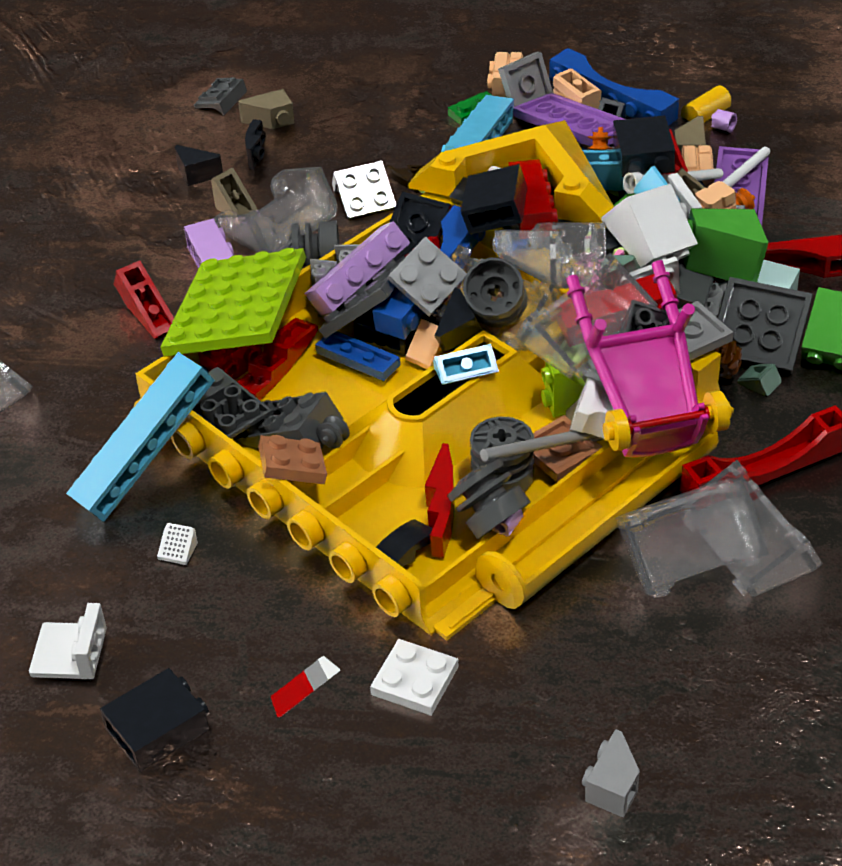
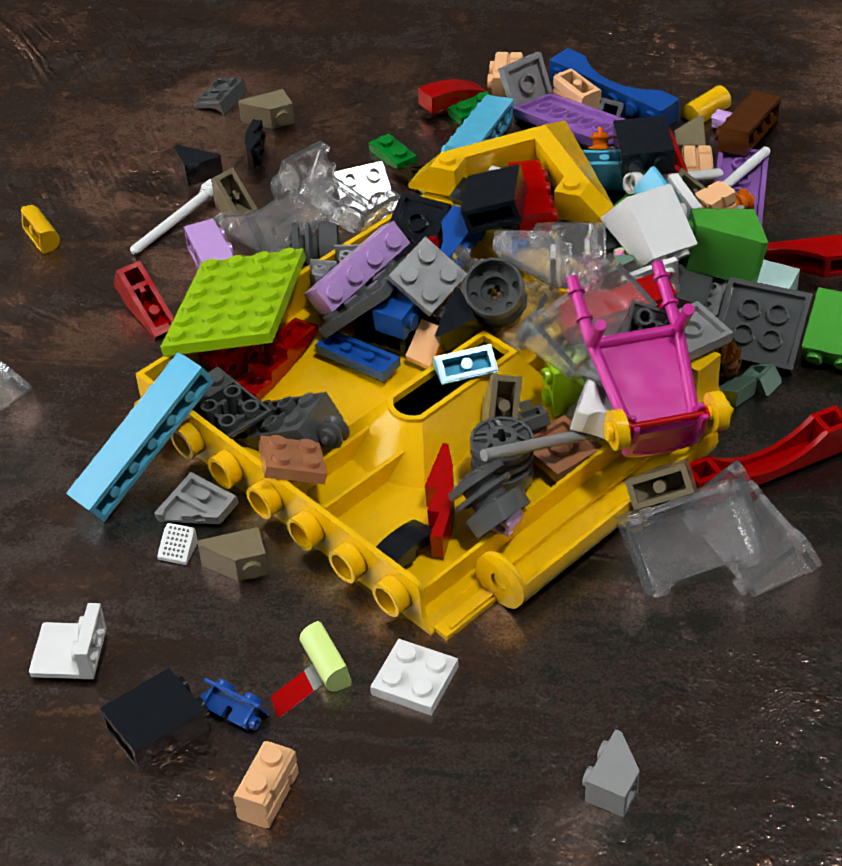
none -> yellow brick [21,205,60,254]
none -> white piece [130,179,214,255]
none -> light grey wing [154,472,239,525]
none -> dark tan slope [197,527,269,581]
none -> blue hinge [200,678,271,731]
none -> light nougat brick [233,741,299,828]
none -> clear windscreen [279,140,400,234]
none -> yellowish green brick [299,621,352,692]
none -> green plate [369,133,417,169]
none -> red slope [418,79,490,114]
none -> dark tan slope [480,374,522,423]
none -> dark grey plate [518,399,551,433]
none -> dark tan slope [625,458,697,511]
none -> reddish brown brick [715,91,781,156]
none -> sand green slope [719,377,756,408]

